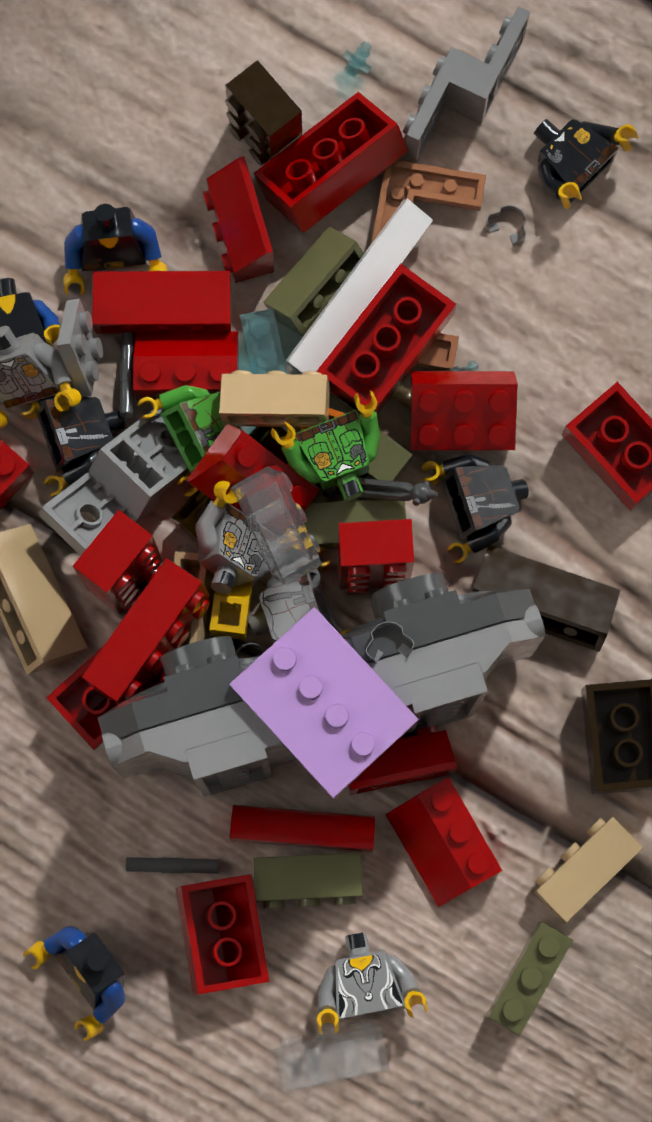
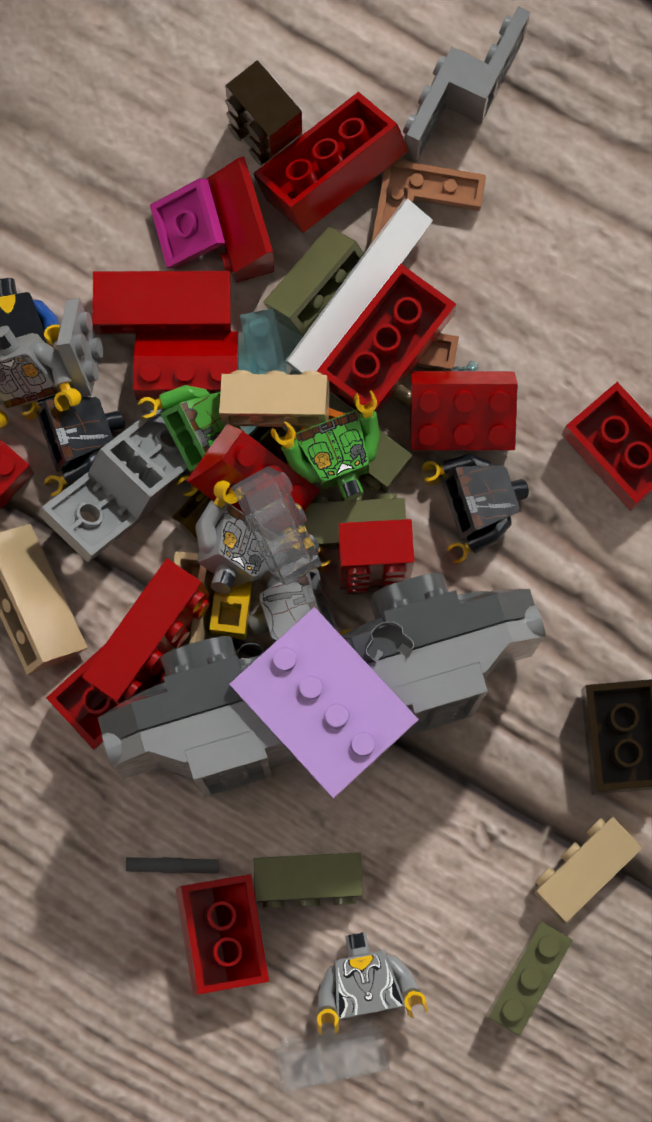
torso [23,926,126,1041] -> none
torso [63,203,168,295] -> none
red brick [73,510,162,614] -> none
dark grey piece [120,332,135,418] -> none
red brick [229,805,375,853] -> none
dark grey wheel [316,478,438,506] -> none
clear light blue piece [342,42,372,77] -> none
red slope [348,726,457,795] -> none
red slope [385,777,503,907] -> none
dark brown brick [472,546,621,652] -> none
light grey piece [486,205,527,245] -> none
torso [534,119,640,209] -> none
none -> dark pink plate [150,178,225,269]

